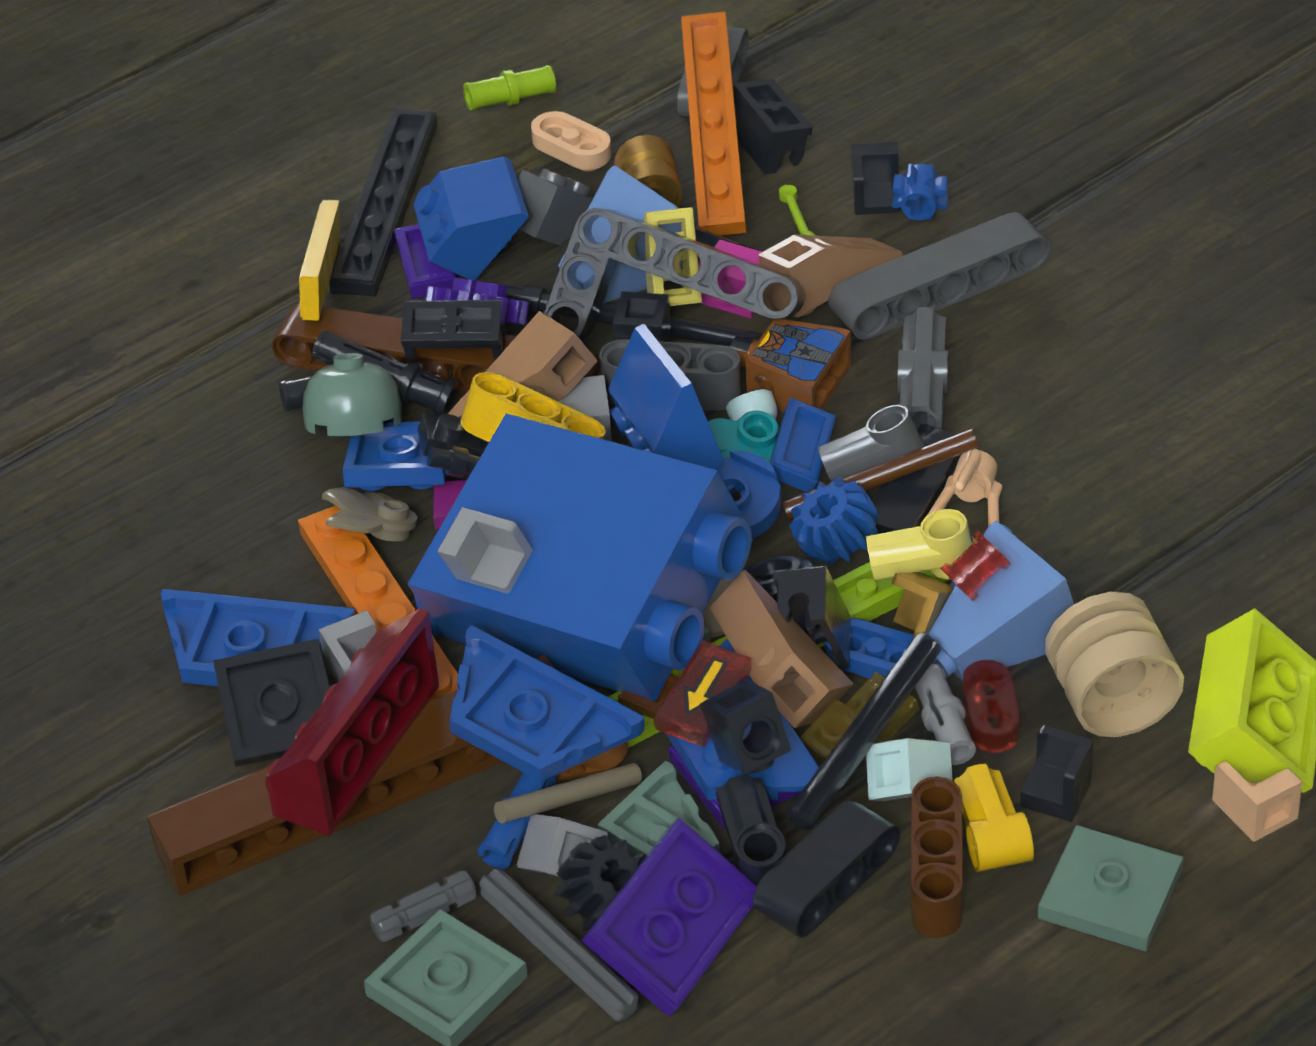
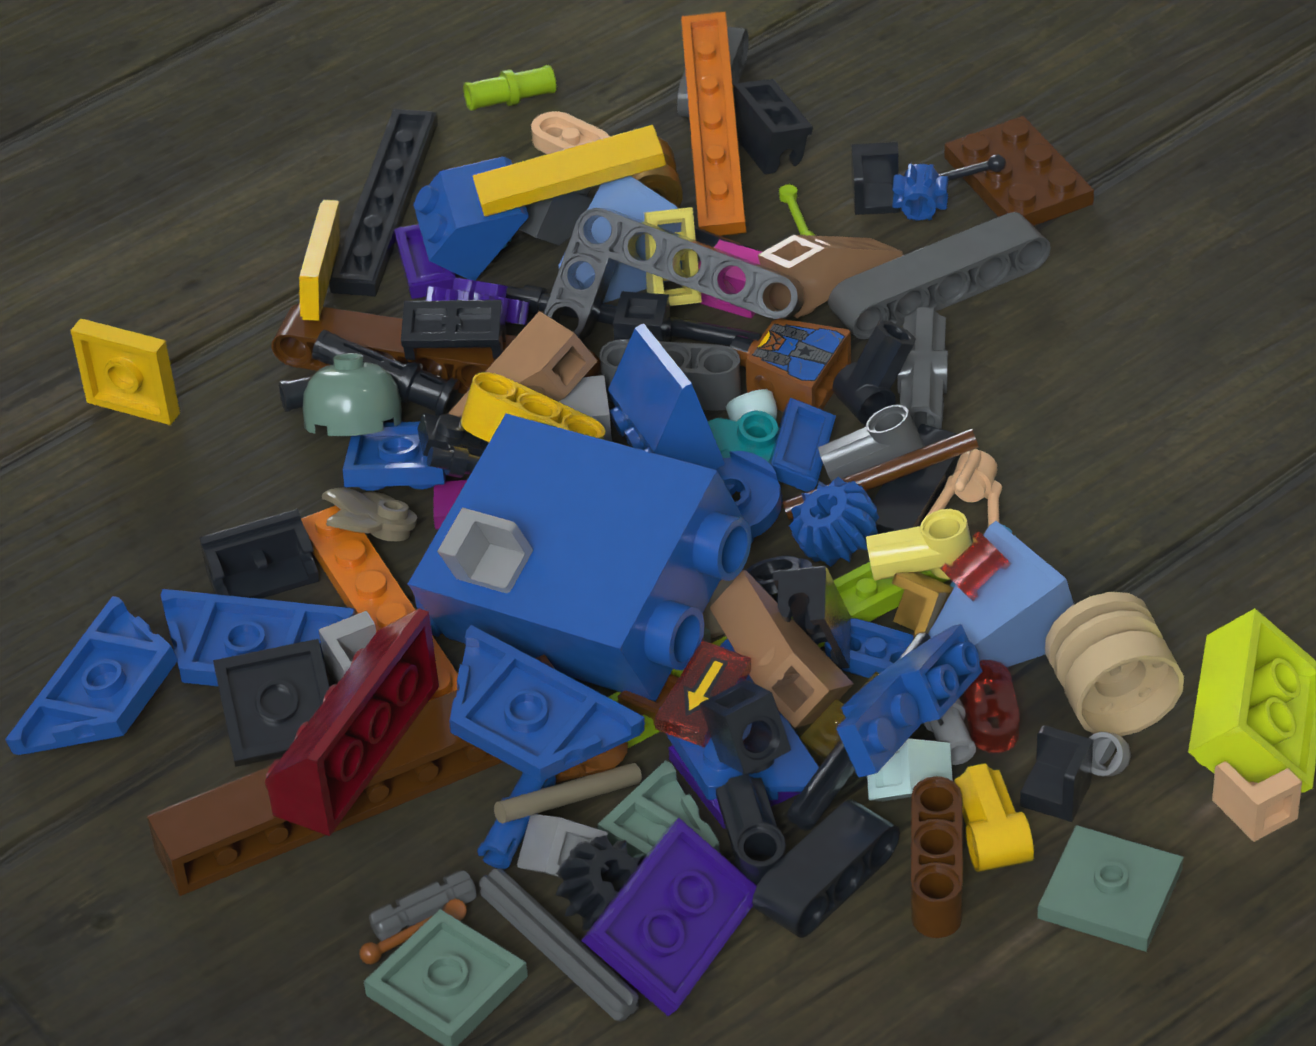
none -> blue wing [5,596,178,755]
none -> yellow plate [71,318,180,425]
none -> black hinge [199,509,319,599]
none -> dark orange hinge [359,899,467,965]
none -> yellow tile [472,125,666,217]
none -> black piece [832,320,916,425]
none -> blue slope [836,624,982,777]
none -> black hinge [939,154,1006,181]
none -> reddish brown plate [944,116,1094,226]
none -> light grey hinge [1089,732,1131,776]

